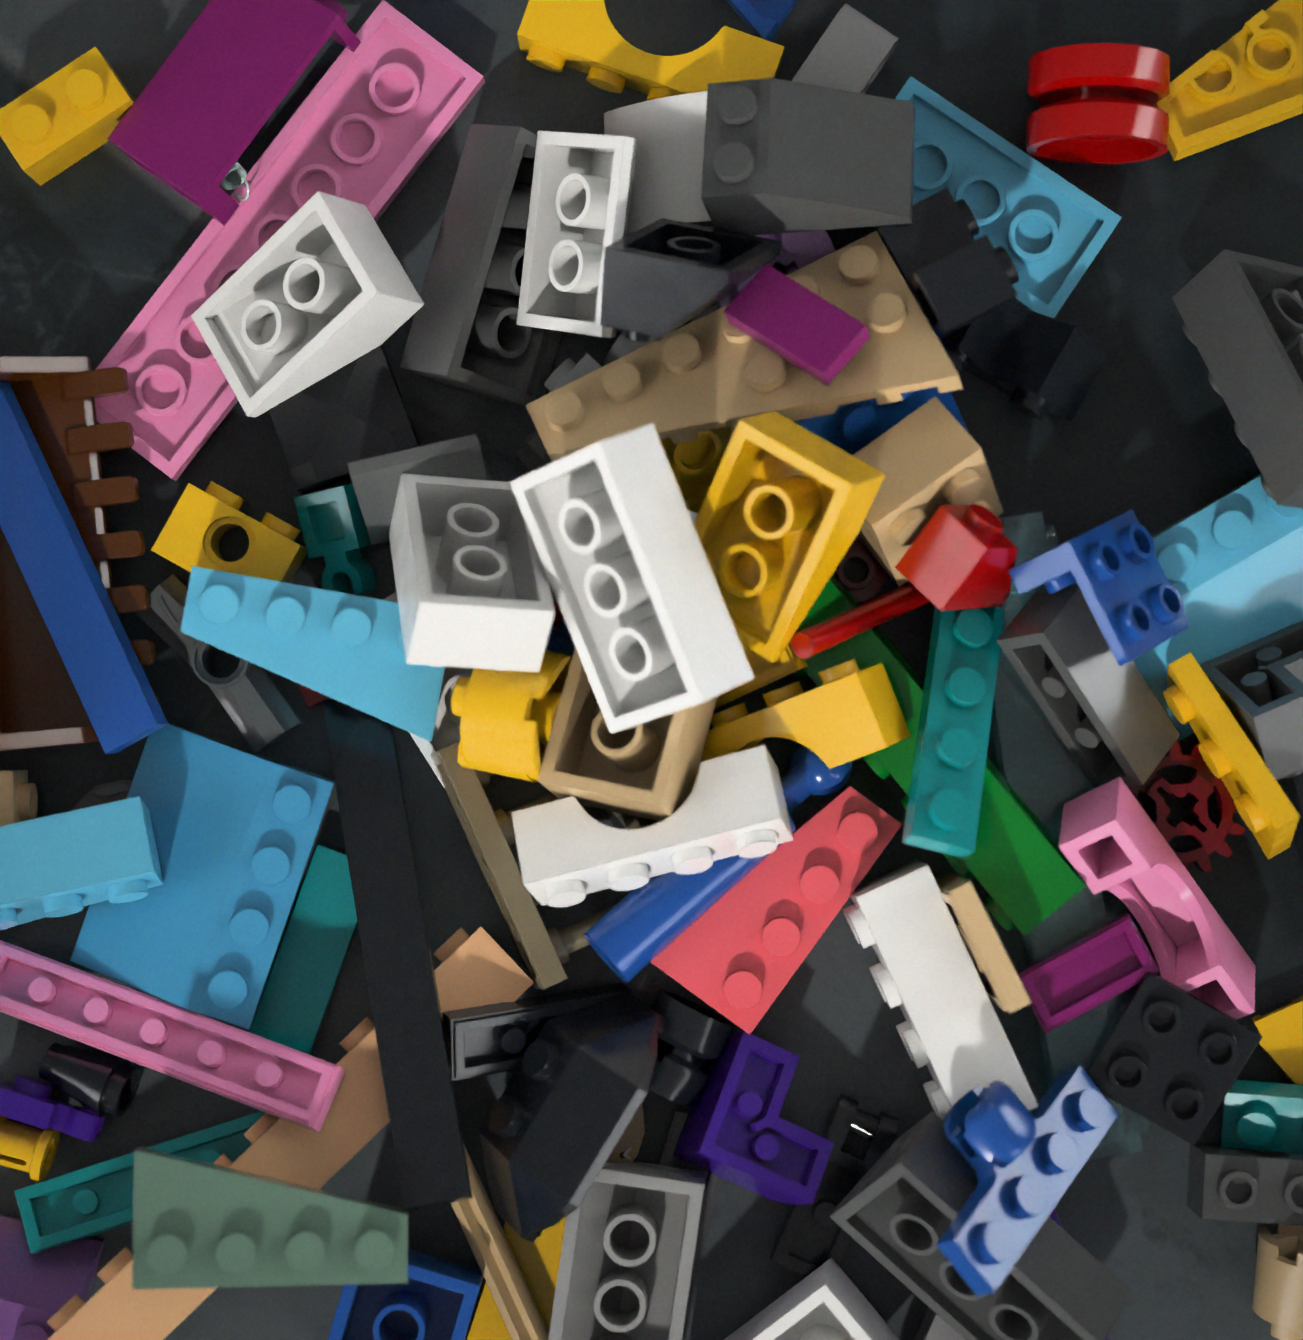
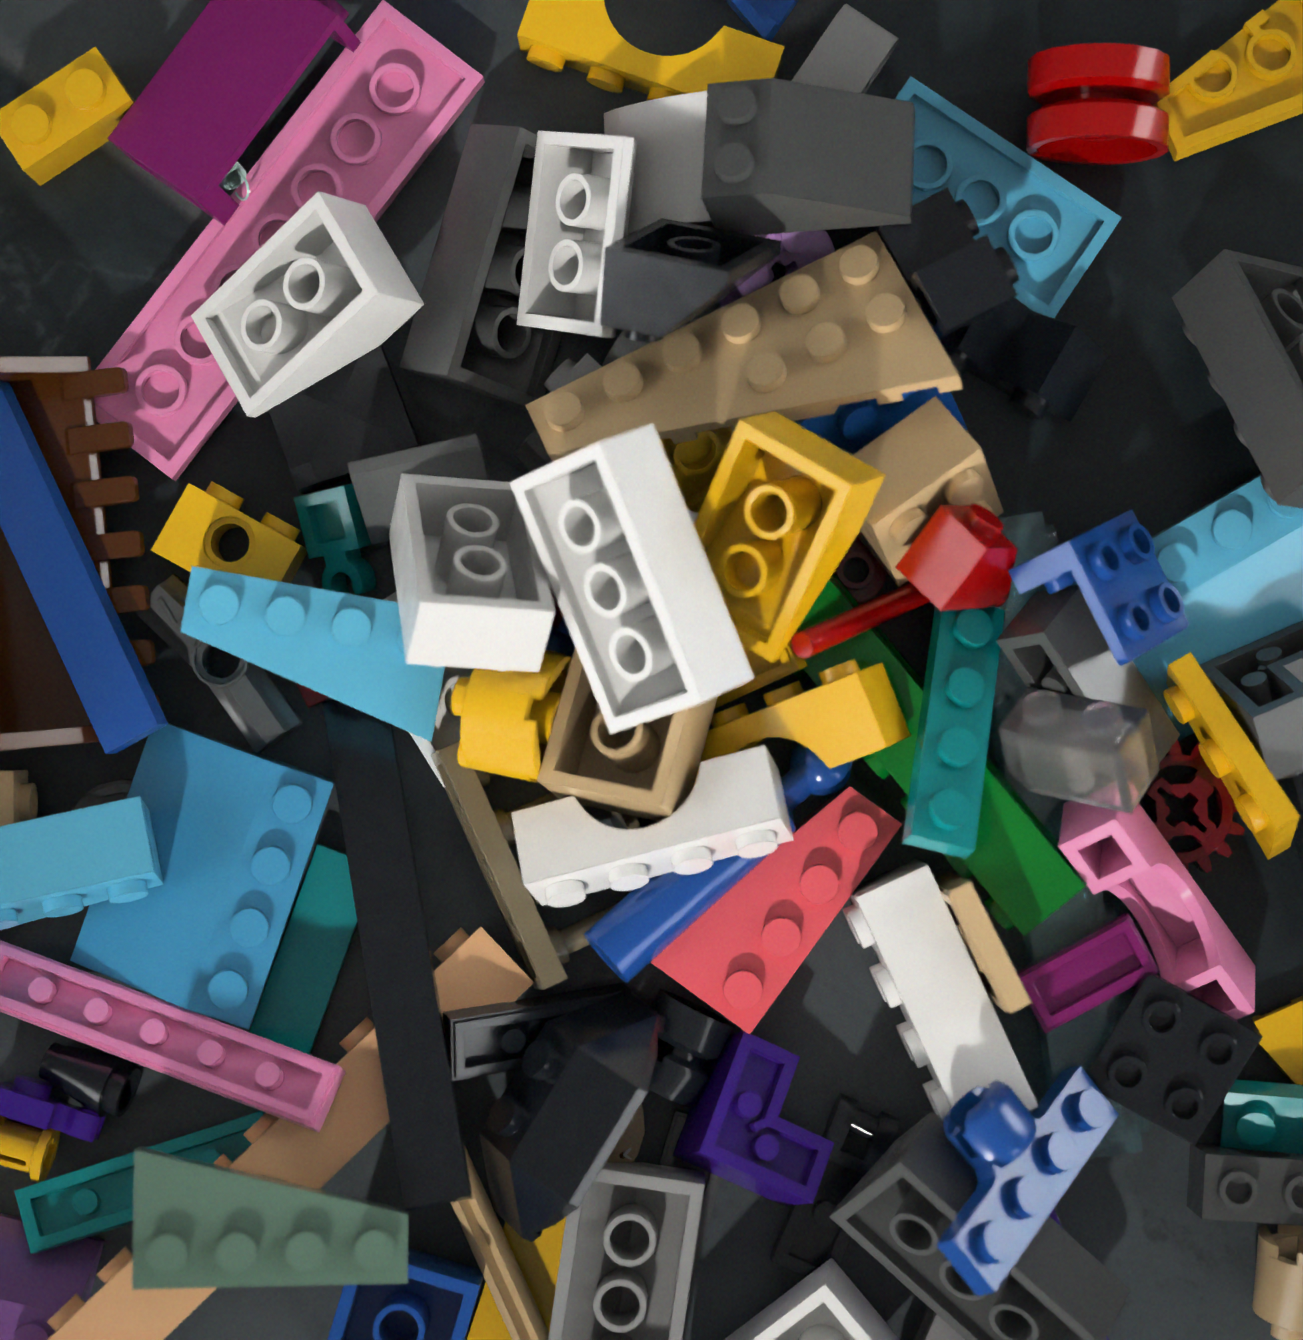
magenta tile [724,264,870,386] -> none
none -> clear brick [998,687,1160,813]

